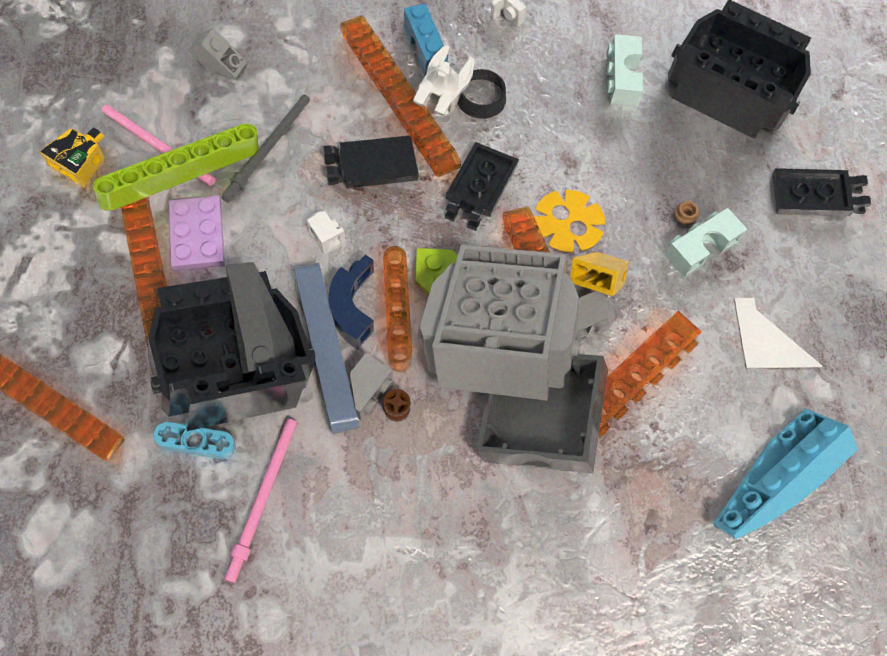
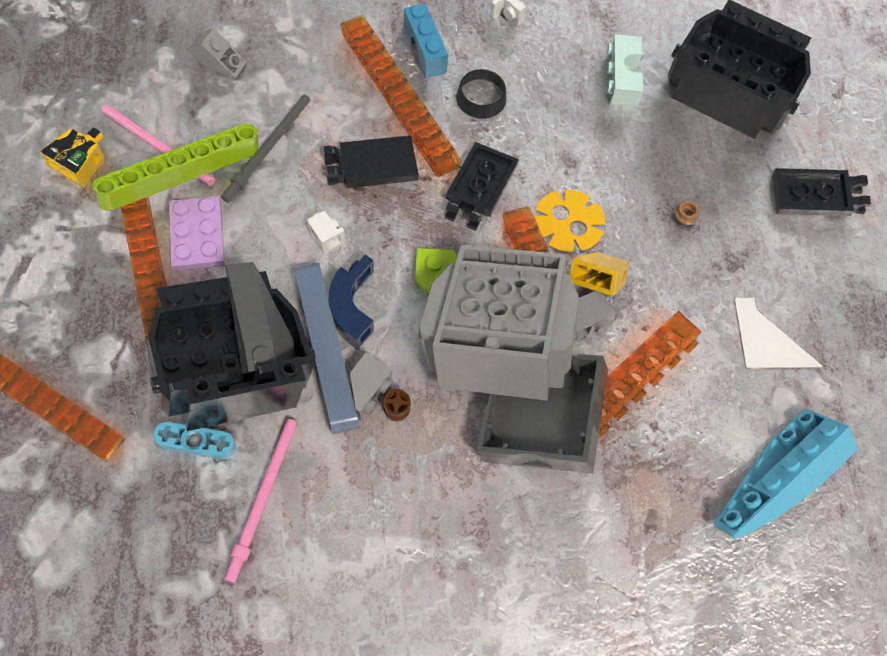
clear orange beam [383,246,412,372] -> none
white piece [413,45,474,119] -> none
light aqua arch [665,208,747,277] -> none

